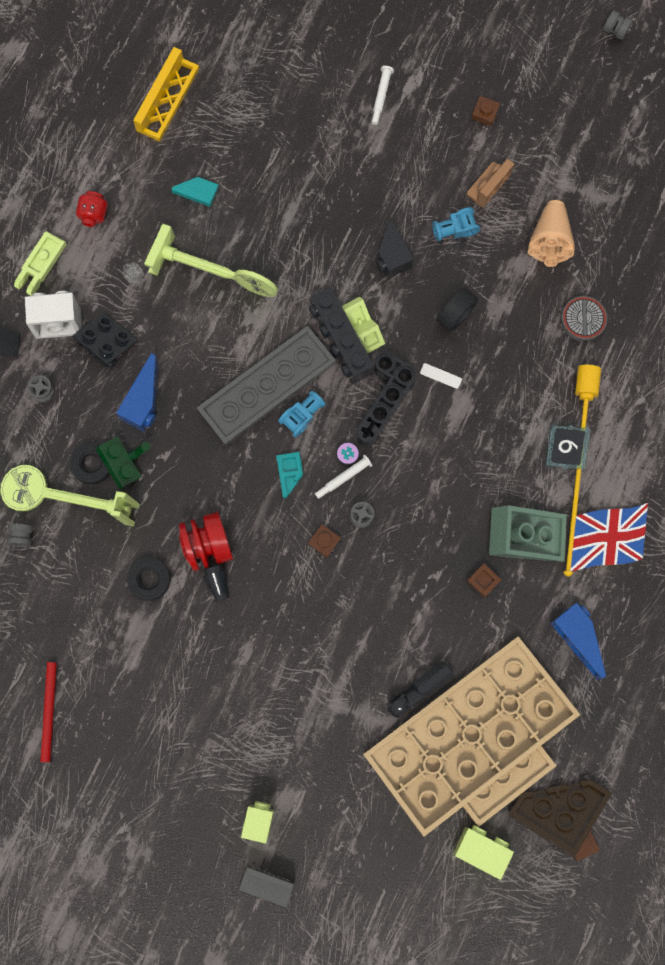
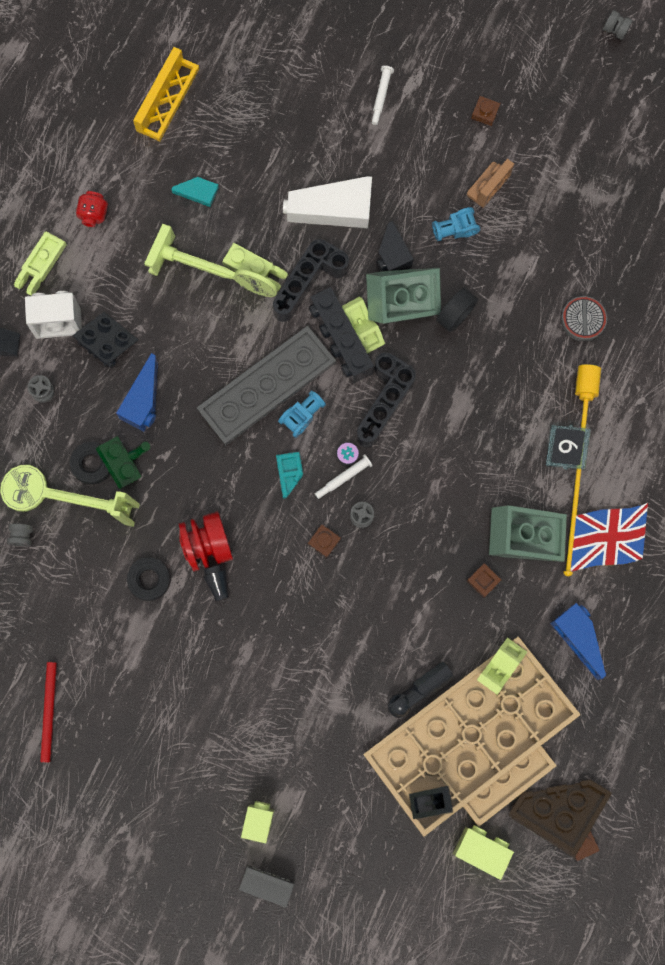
clear plate [123,262,144,284] -> none
white sticker [420,363,462,389] -> none
light nougat cone [528,200,575,267] -> none
none -> yellowish green hinge [222,243,288,291]
none -> black beam [273,239,349,322]
none -> white slope [283,176,372,228]
none -> sand green slope [366,268,441,324]
none -> black slope [409,786,453,819]
none -> yellowish green slope [477,638,527,695]

